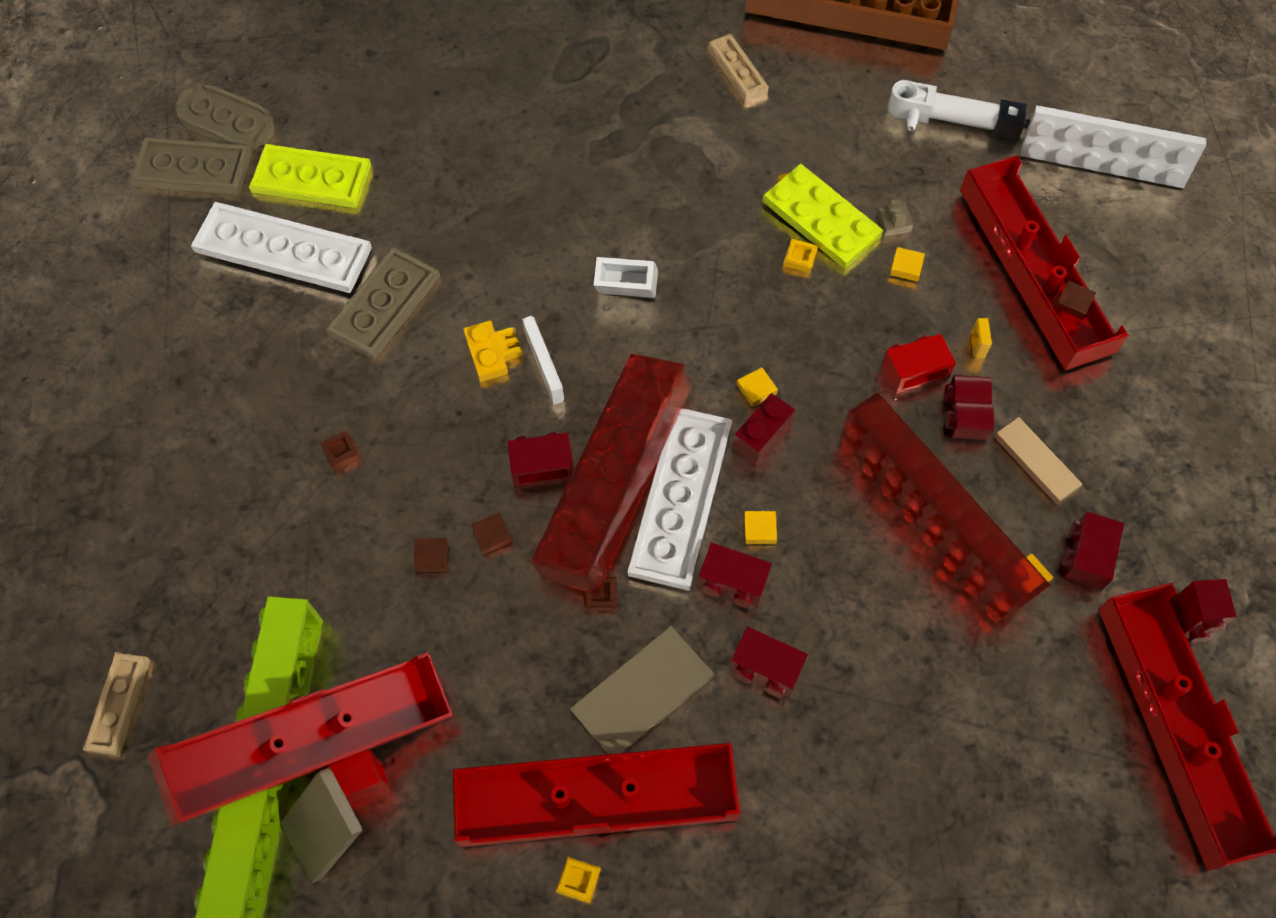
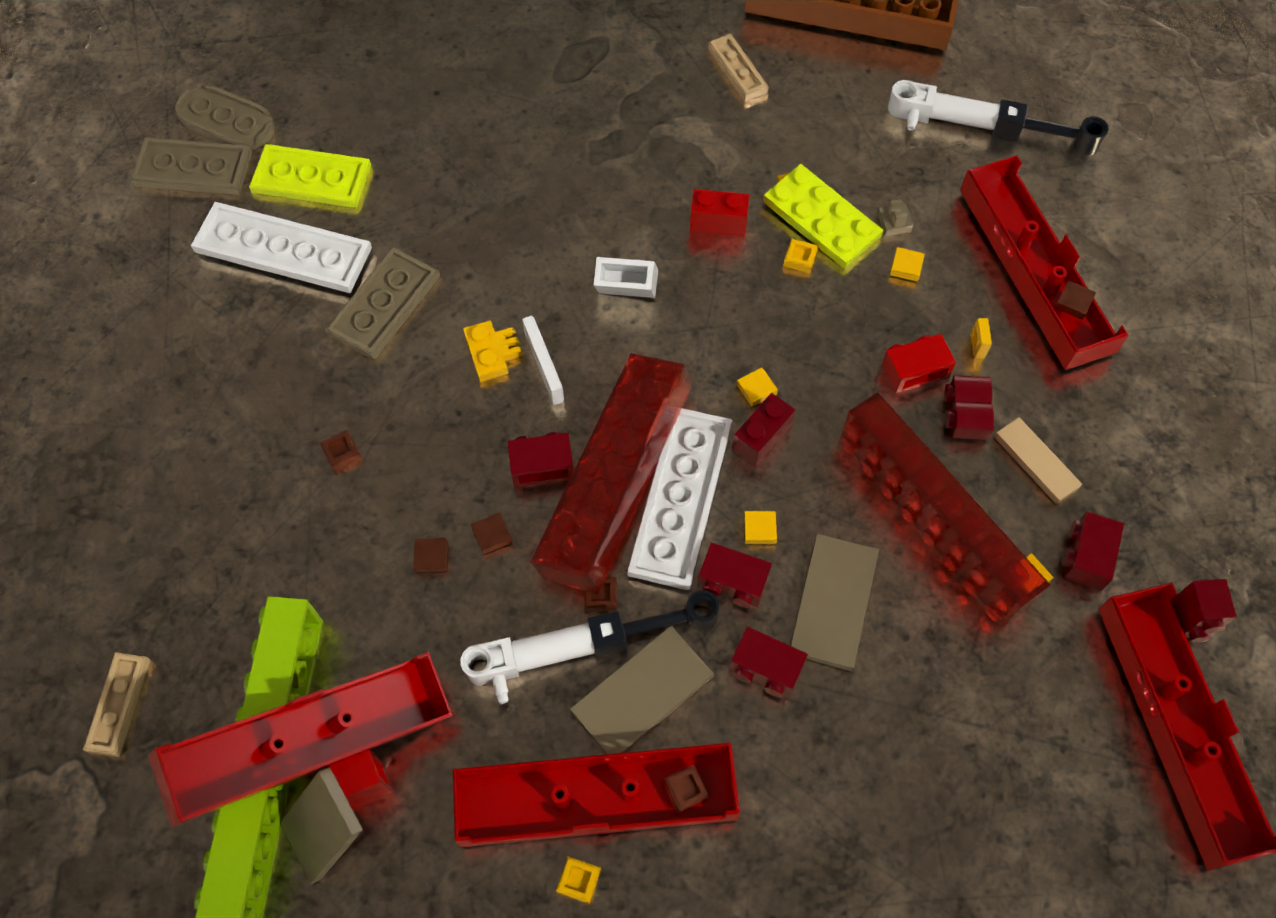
white plate [1019,105,1206,188] -> none
none -> white piece [460,590,719,704]
none -> copper tile [661,765,710,813]
none -> red brick [690,189,750,237]
none -> dark tan tile [790,533,879,671]

